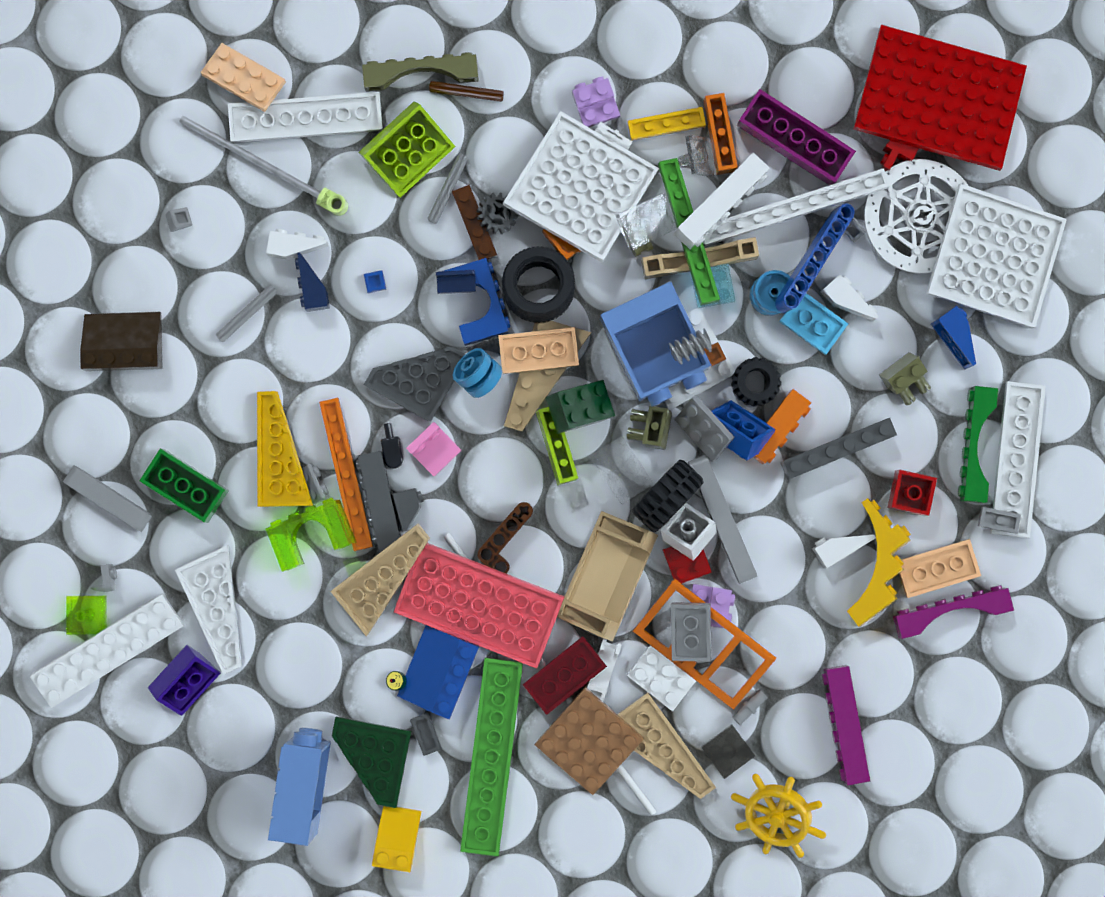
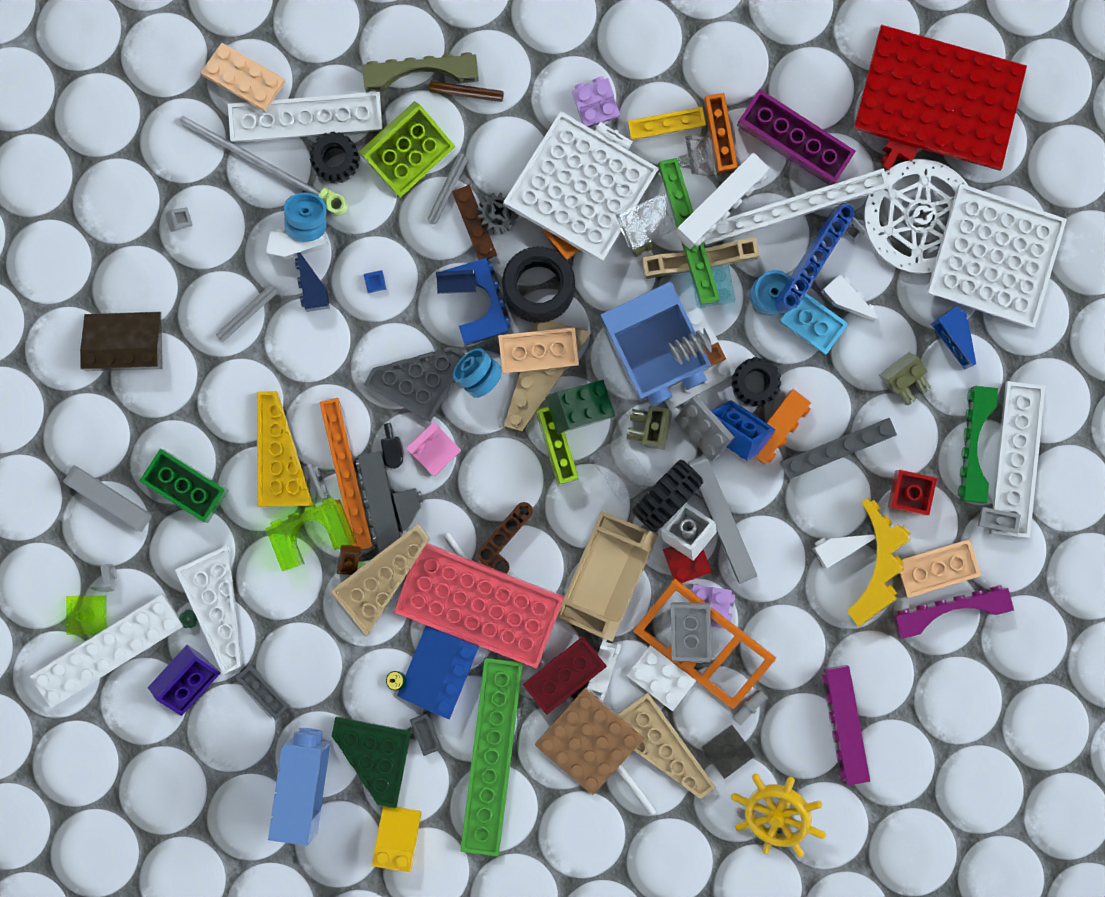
none -> clear green plate [179,609,198,628]
none -> dark grey plate [236,664,290,720]
none -> dark azure wheel [284,193,327,242]
none -> black tyre [310,131,360,183]
none -> reddish brown plate [337,545,361,575]

